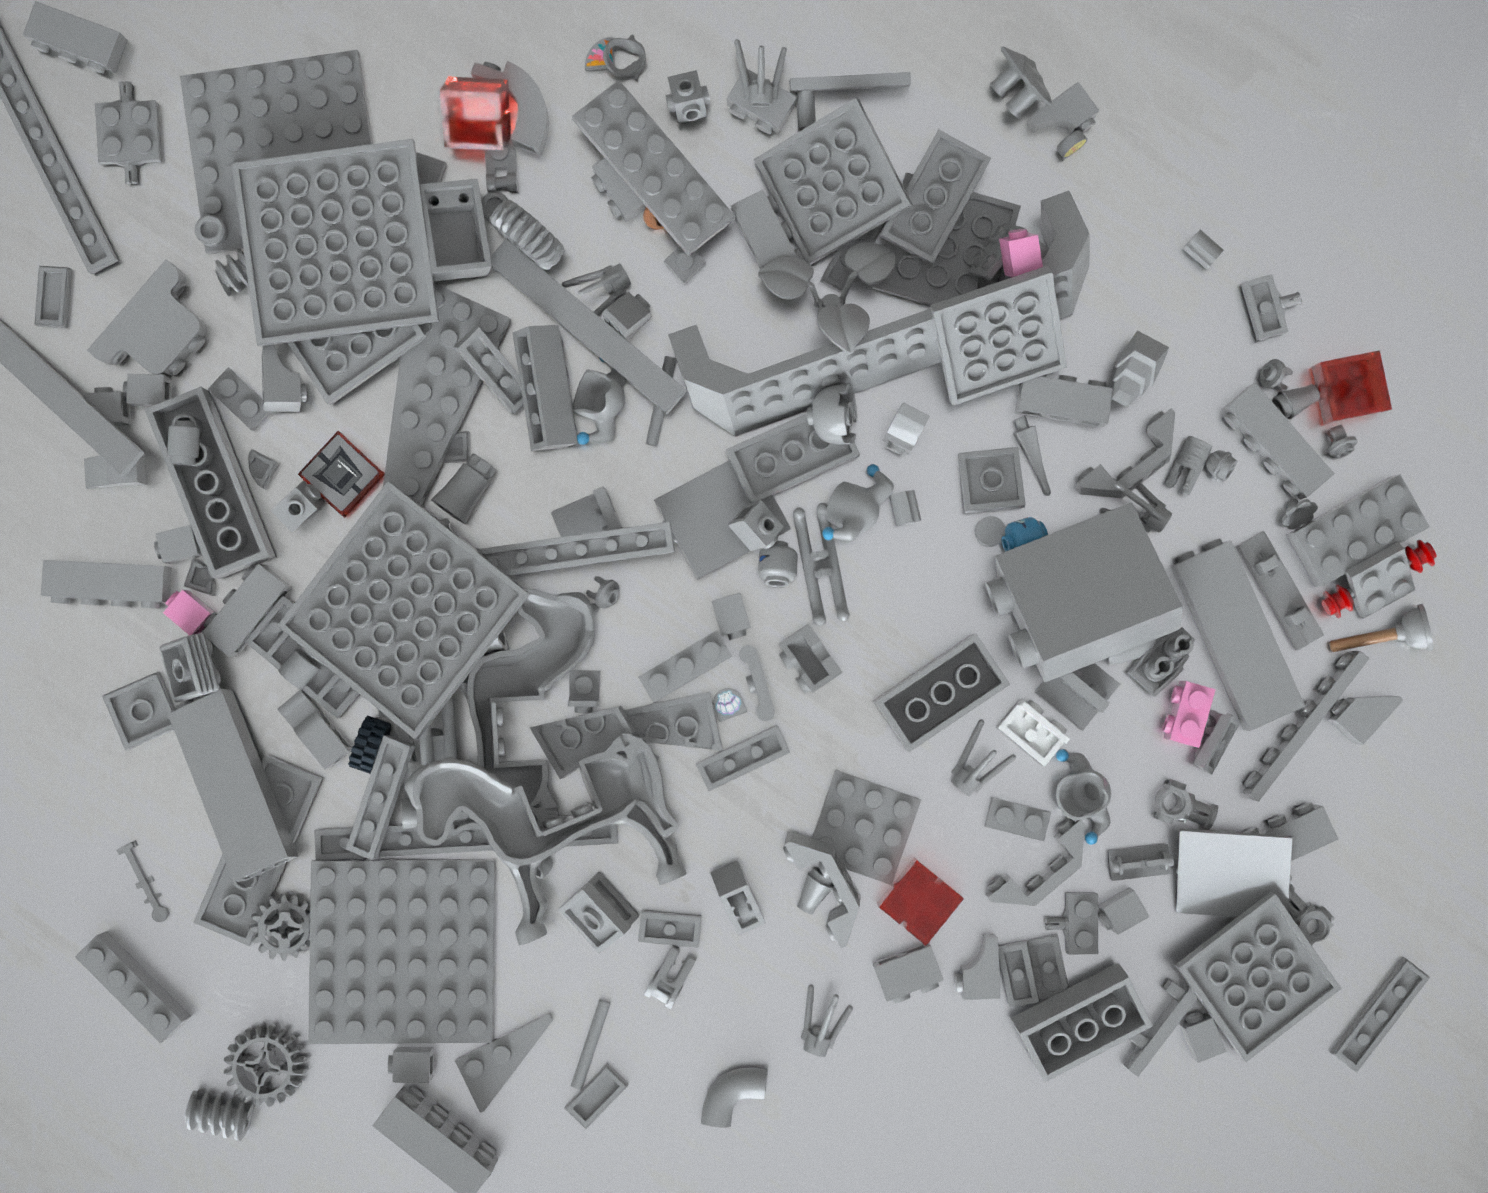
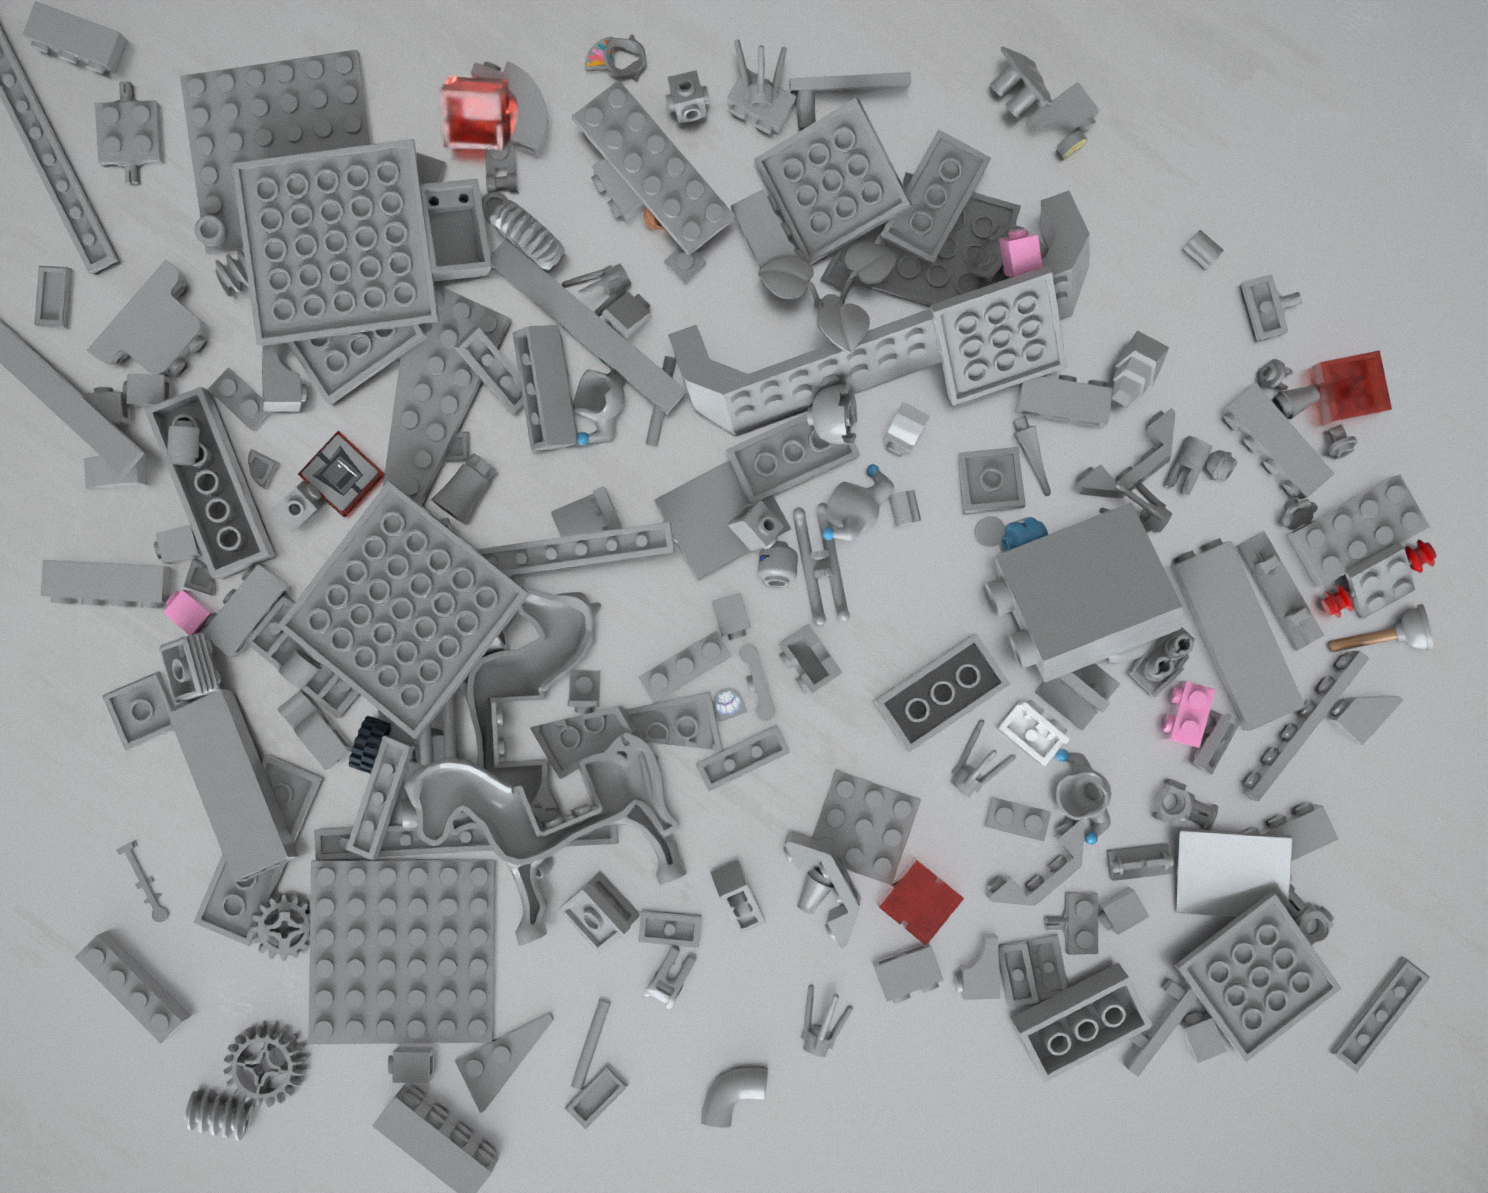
light grey plate [586,576,619,609] -> none

